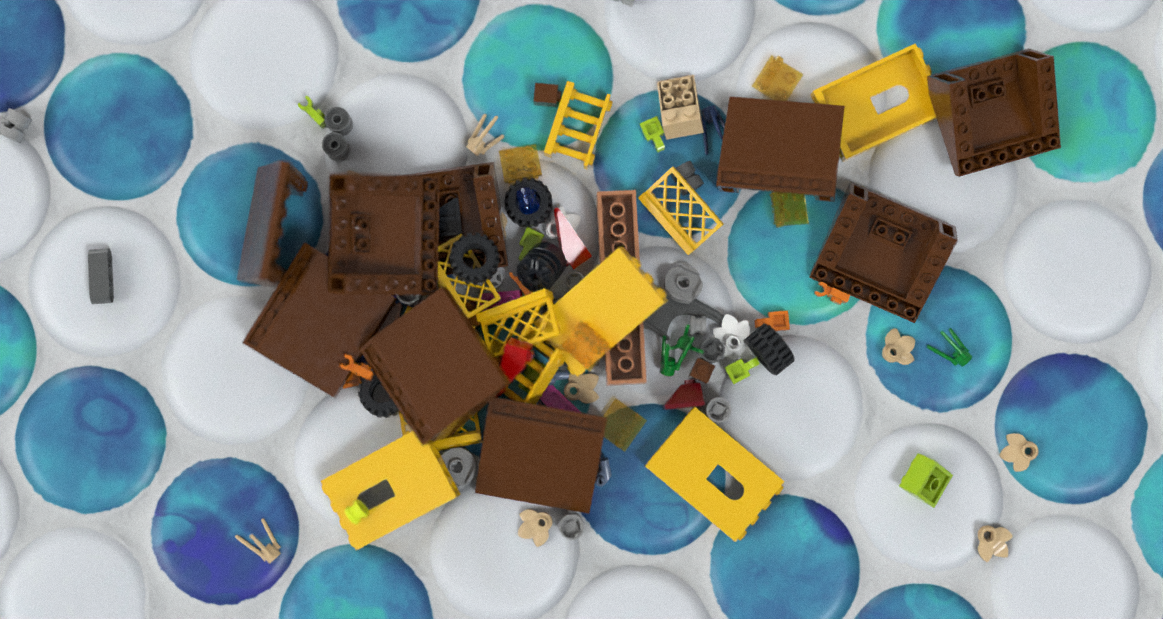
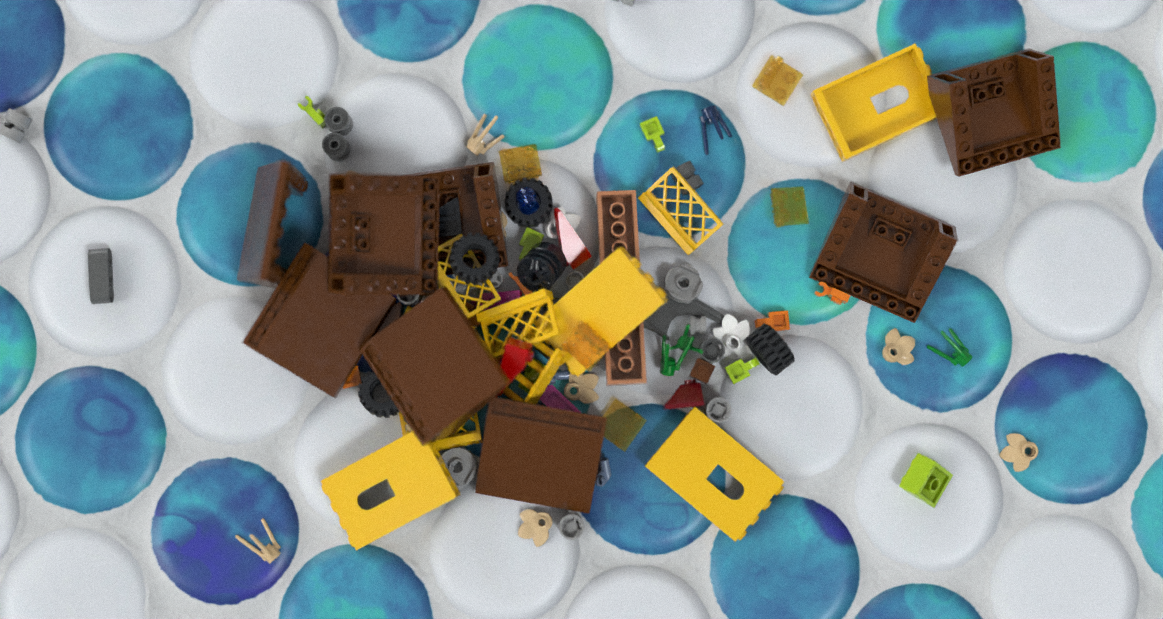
orange plate [340,355,374,381] -> none
neon yellow wheel [345,499,369,524] -> none
reddish brown brick [533,83,562,107] -> none
yellow fence [544,81,613,169] -> none
tan slope [657,75,704,140] -> none
reddish brown slope [716,97,845,202] -> none
tan plate [977,525,1013,562] -> none

